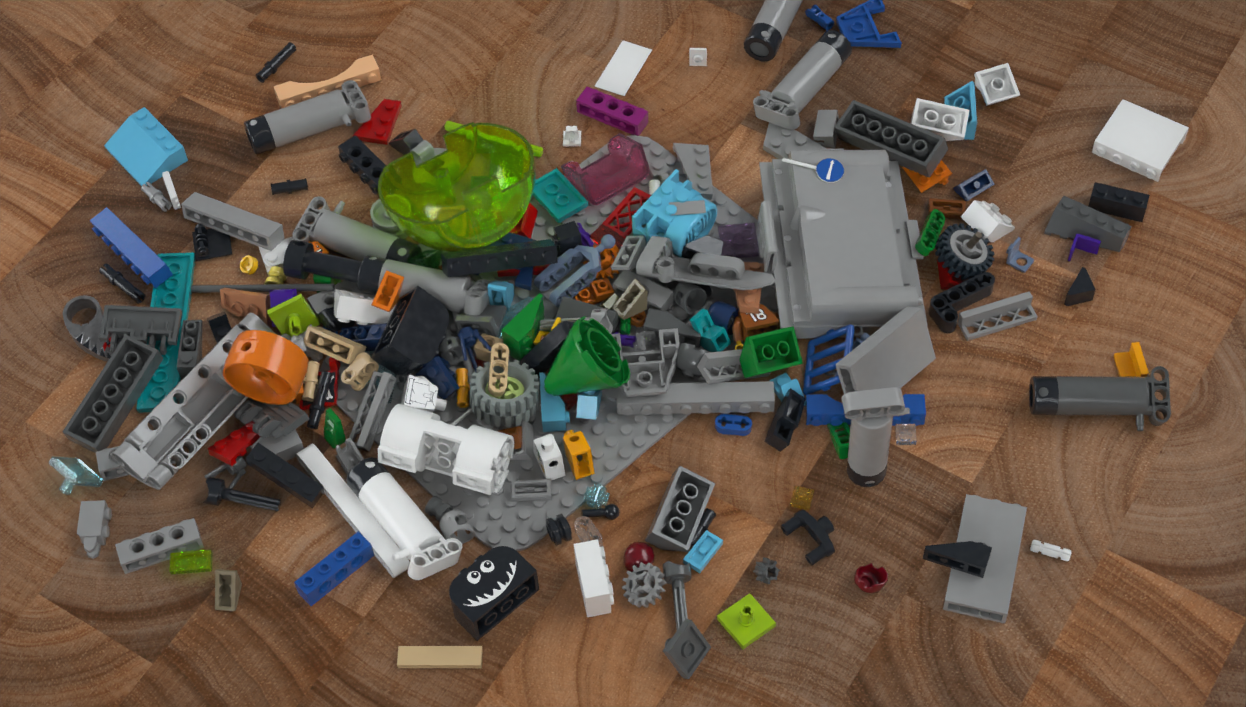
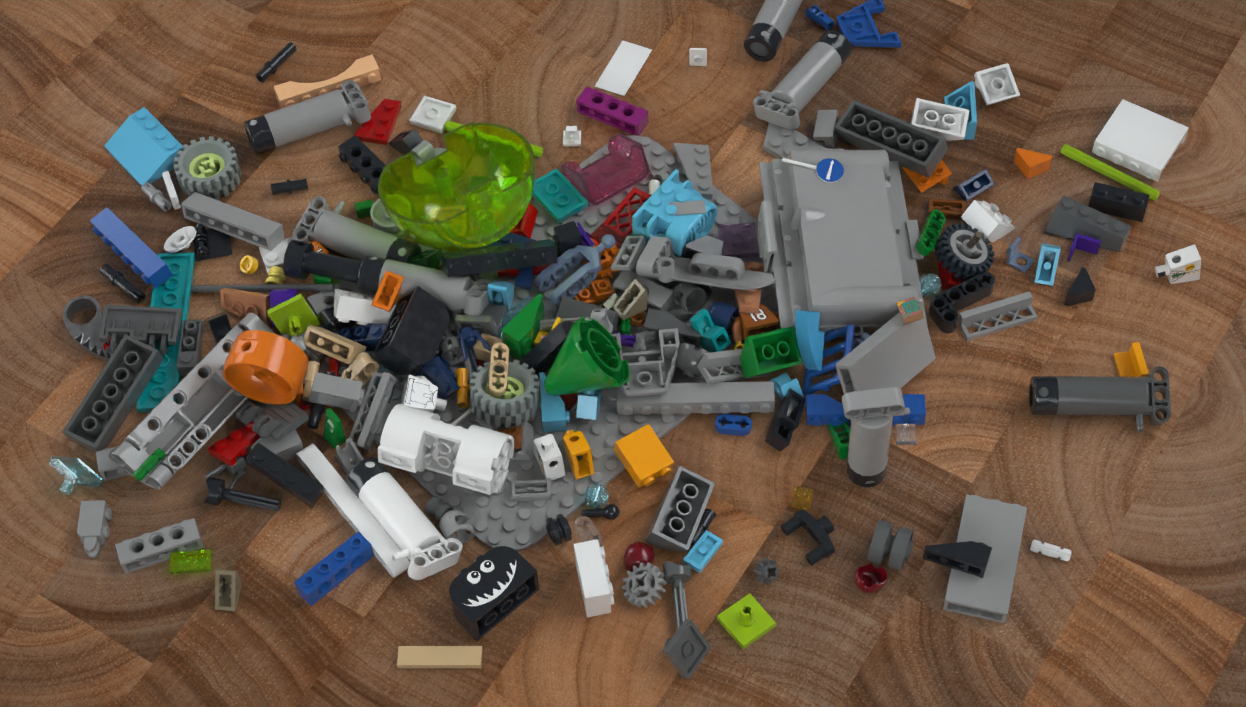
none -> green axle [133,448,166,481]
none -> white dish [164,226,197,253]
none -> light grey wheel [174,136,241,200]
none -> light grey window [309,372,365,412]
none -> green slope [354,199,373,218]
none -> white tile [409,96,456,134]
none -> light orange brick [613,424,674,488]
none -> dark azure slope [795,310,824,371]
none -> dark grey wheel [867,519,914,571]
none -> medium nougat tile [896,297,924,324]
none -> clear light blue gear [919,274,942,297]
none -> orange slope [1014,148,1053,179]
none -> medium azure slope [1034,243,1061,286]
none -> lime axle [1061,144,1160,201]
none -> white torso [1155,245,1201,284]

